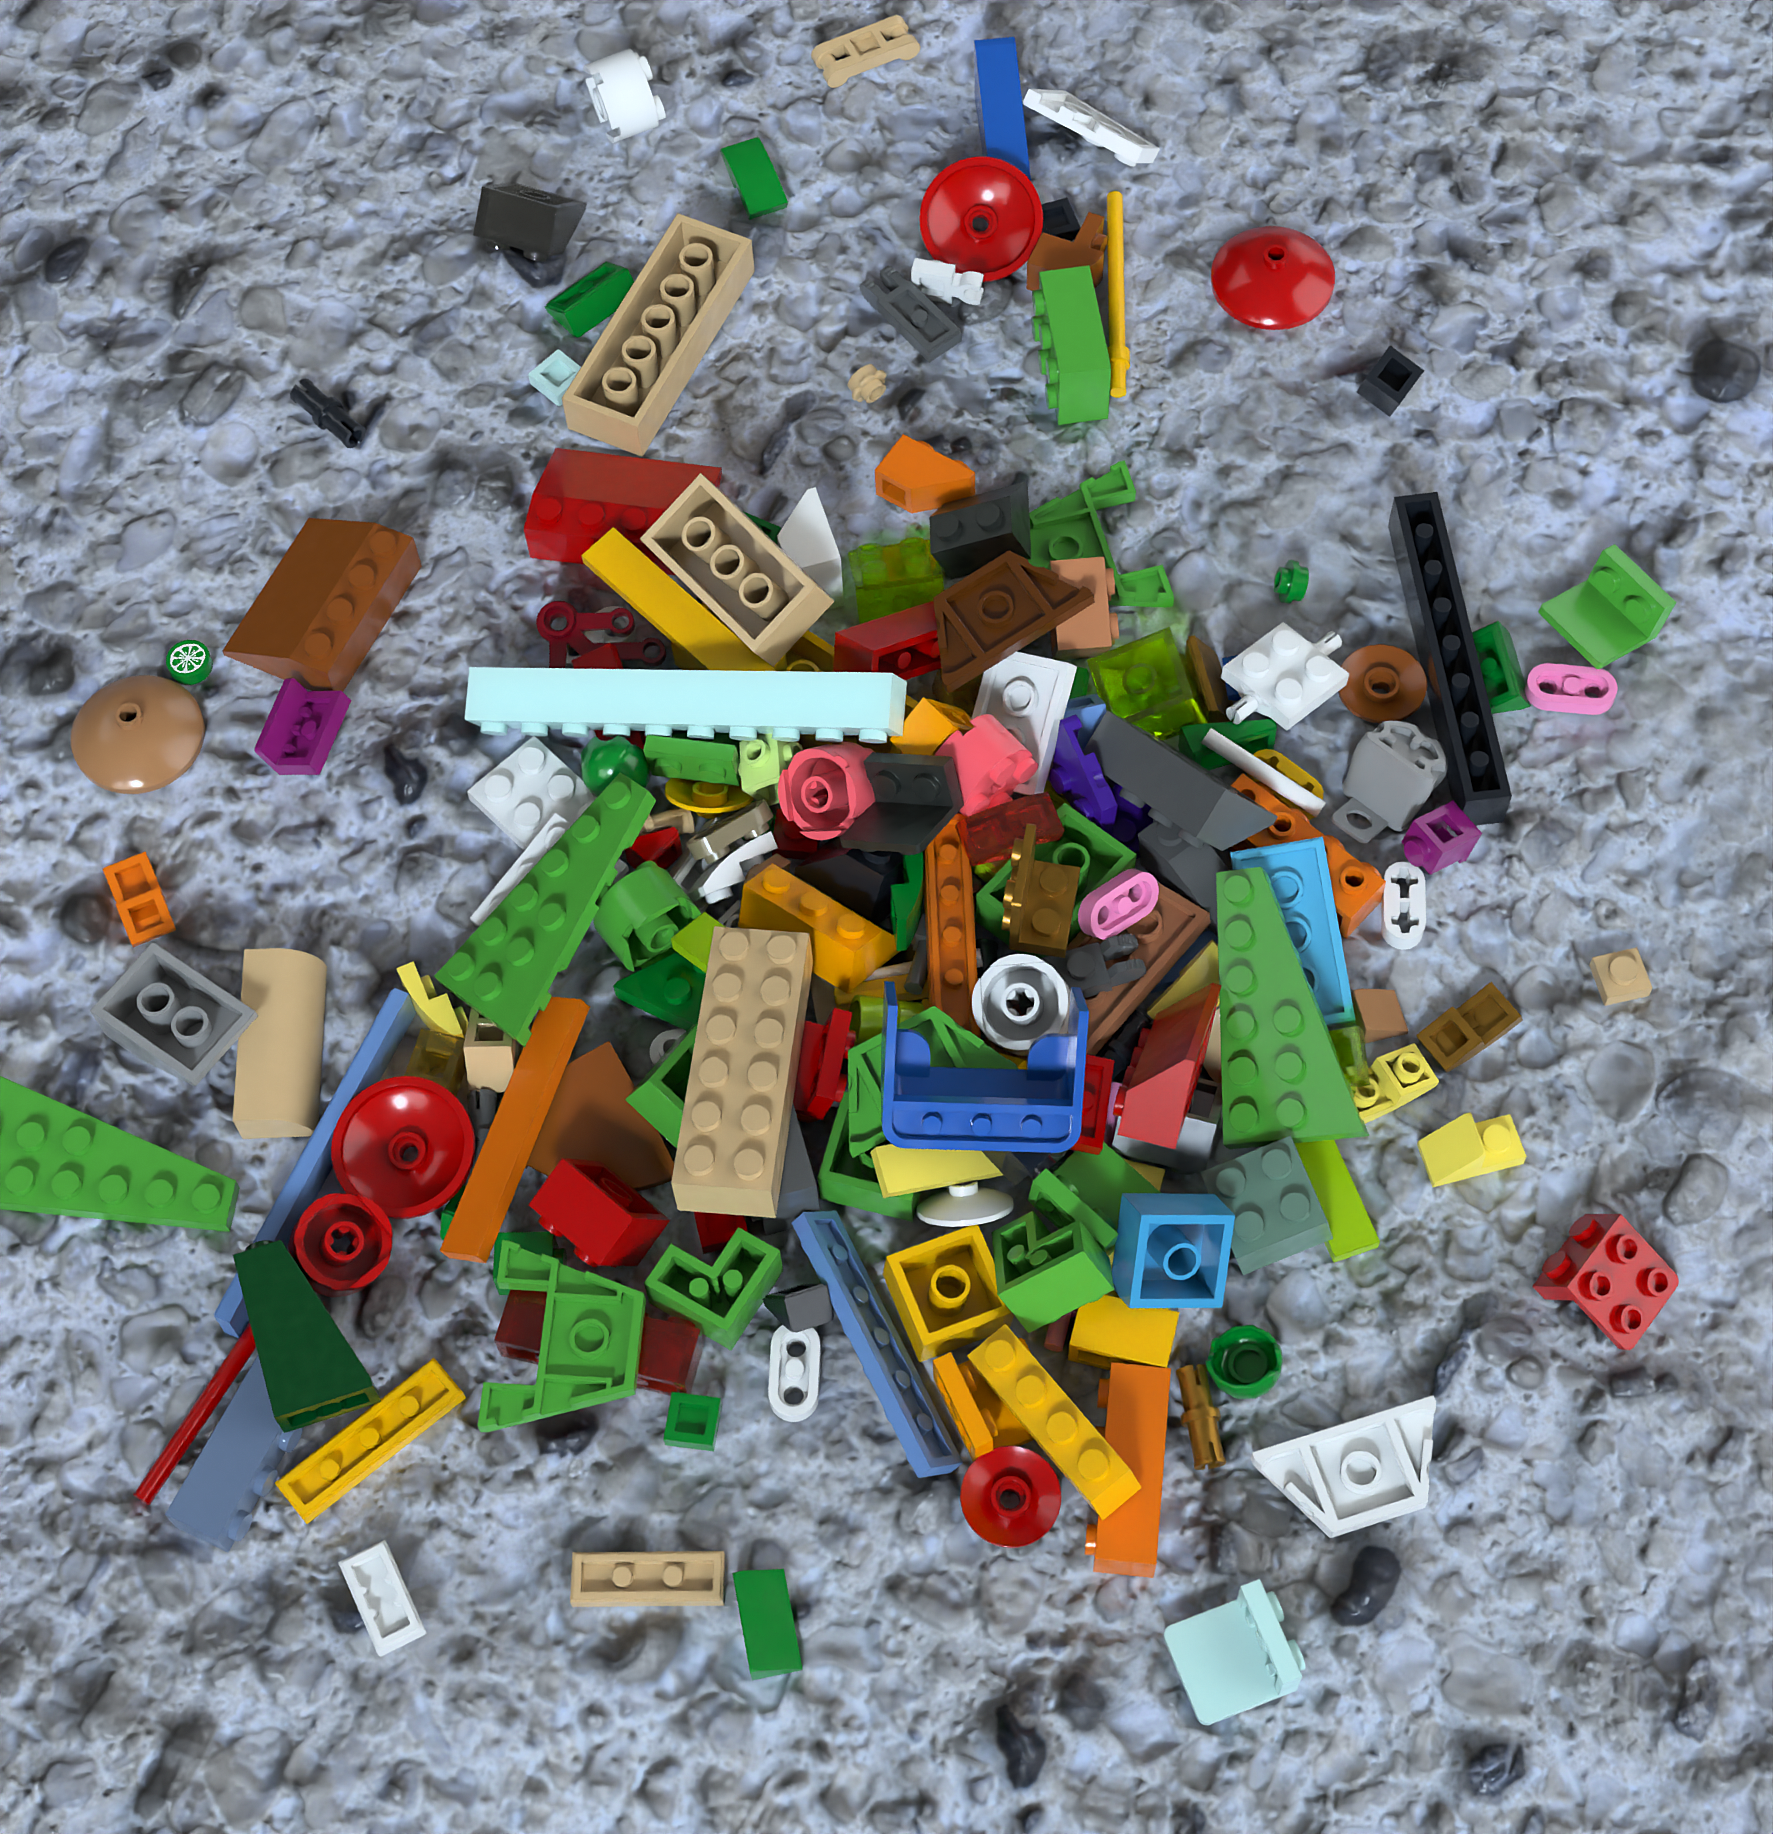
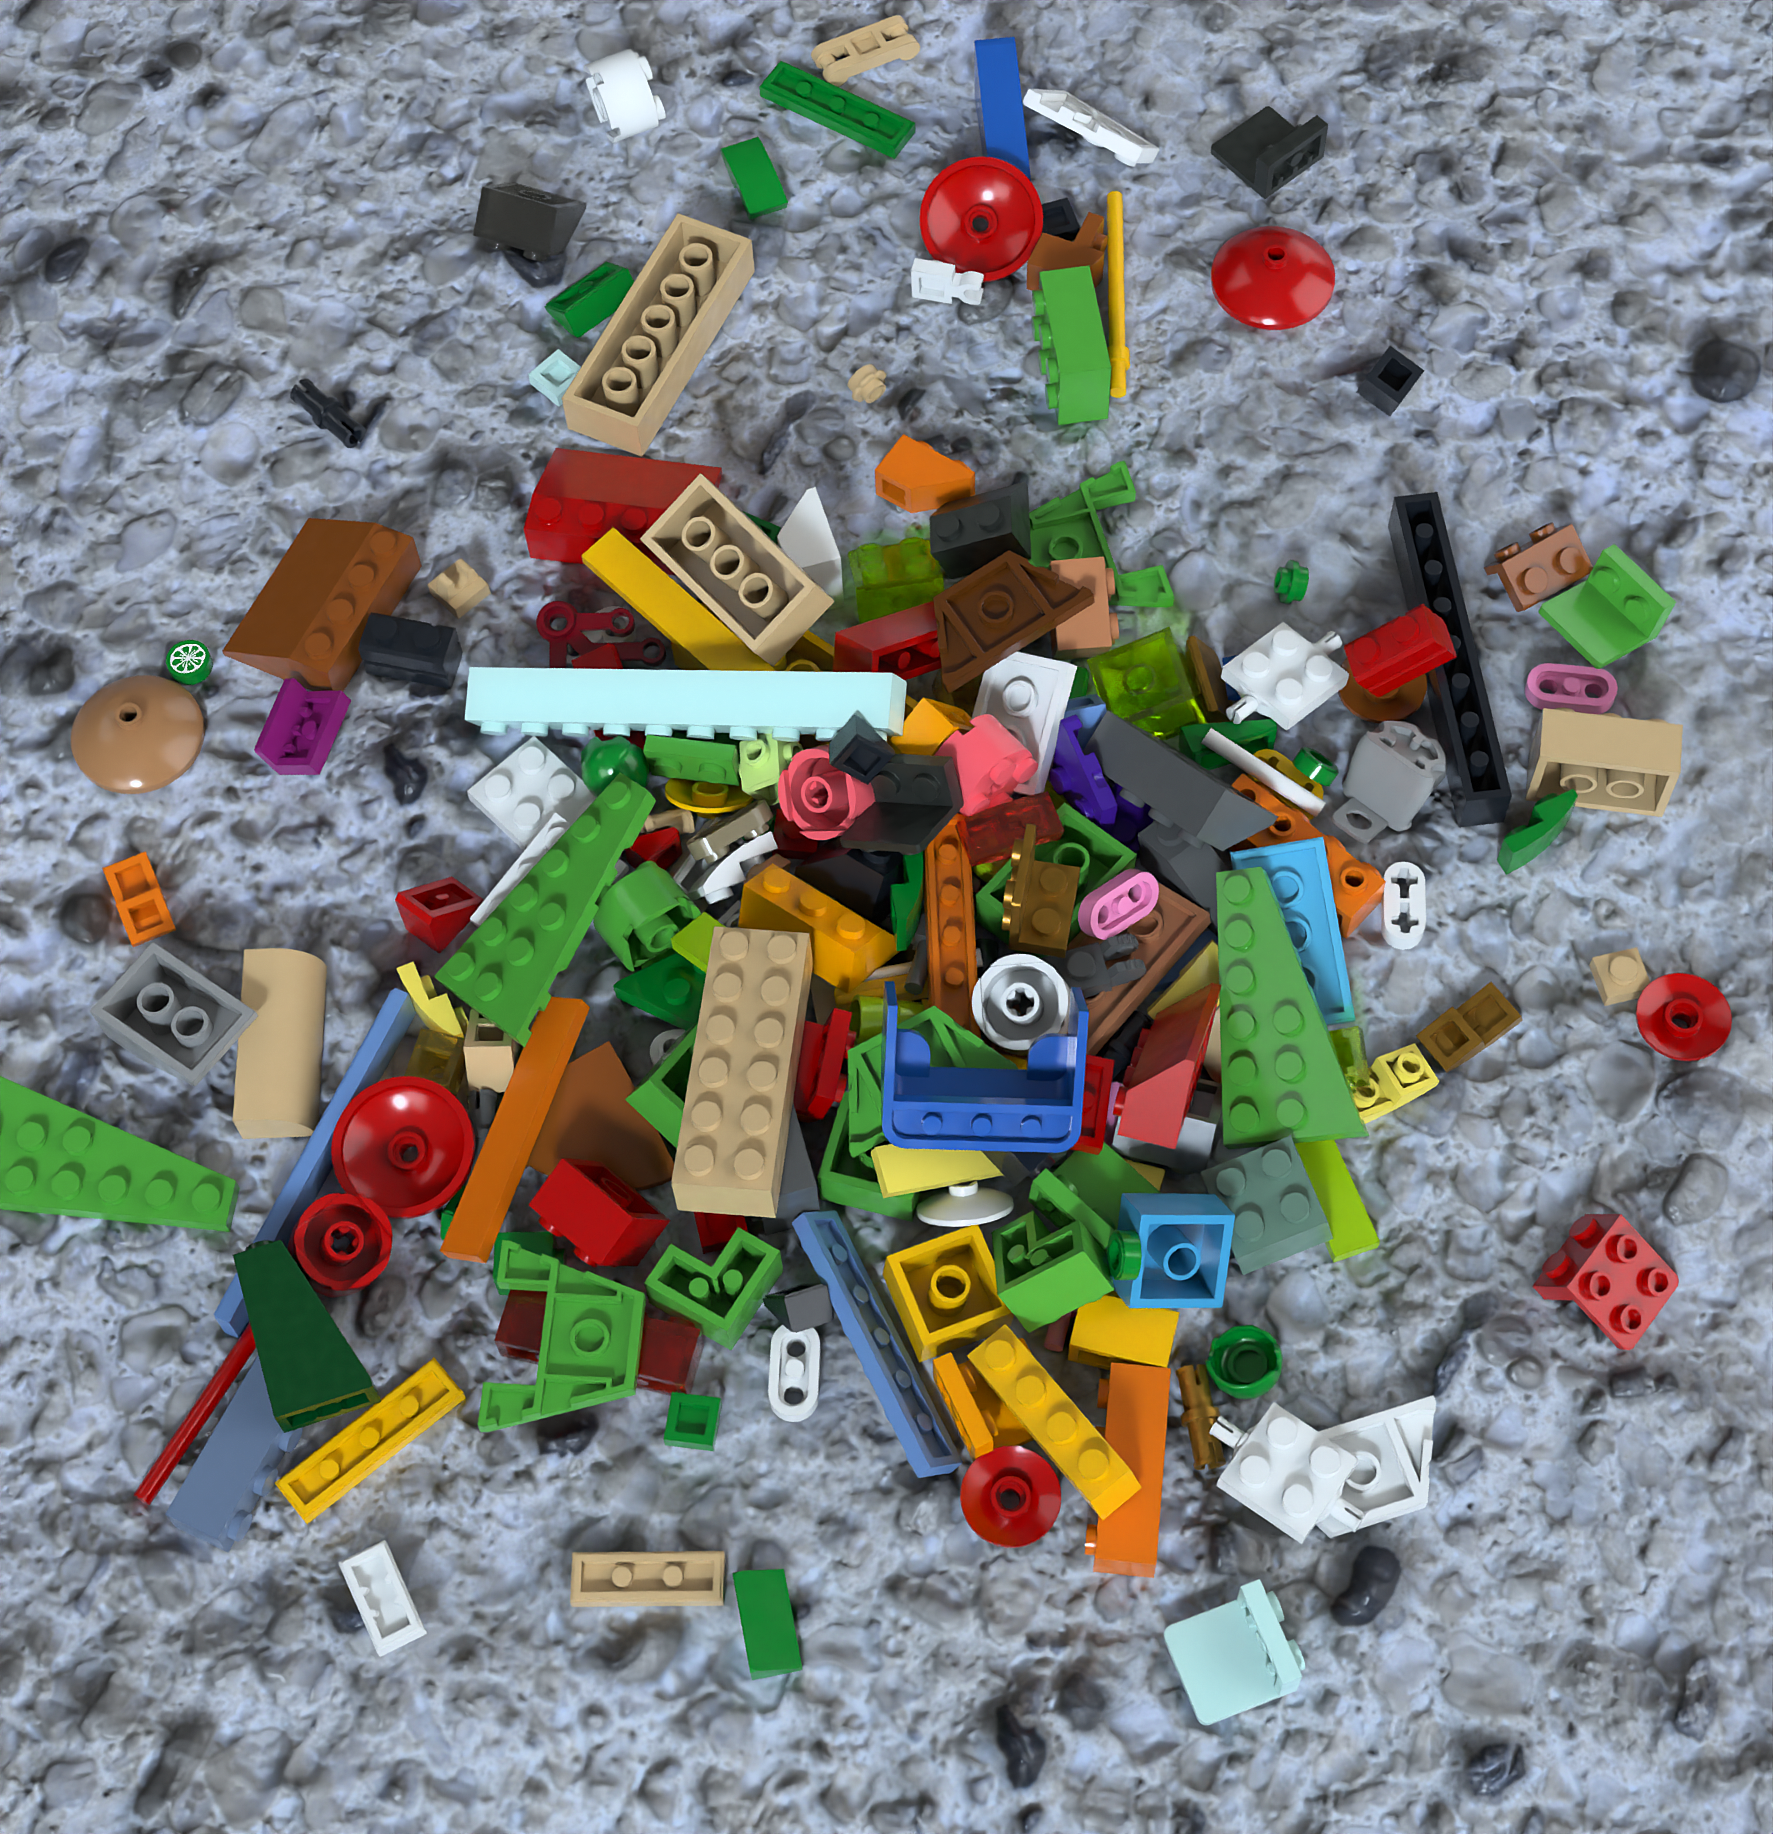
dark grey hinge [859,265,962,363] -> none
medium nougat slope [1351,988,1408,1044] -> none
magenta brick [1401,801,1482,875] -> none
light yellow slope [1417,1112,1527,1187] -> none
green slope [1472,621,1531,714] -> none
none -> black brick [358,612,463,689]
none -> red slope [395,876,484,954]
none -> tan tile [427,558,491,619]
none -> green tile [759,61,916,159]
none -> black slope [829,715,895,785]
none -> green tile [1107,1230,1142,1280]
none -> white plate [1209,1402,1366,1544]
none -> pearl dark grey bracket [1211,106,1328,199]
none -> green tile [1292,747,1339,786]
none -> red brick [1344,604,1456,698]
none -> bracket [1484,522,1593,612]
none -> green slope [1497,788,1578,875]
none -> tan brick [1525,707,1683,817]
none -> red dish [1635,973,1732,1061]

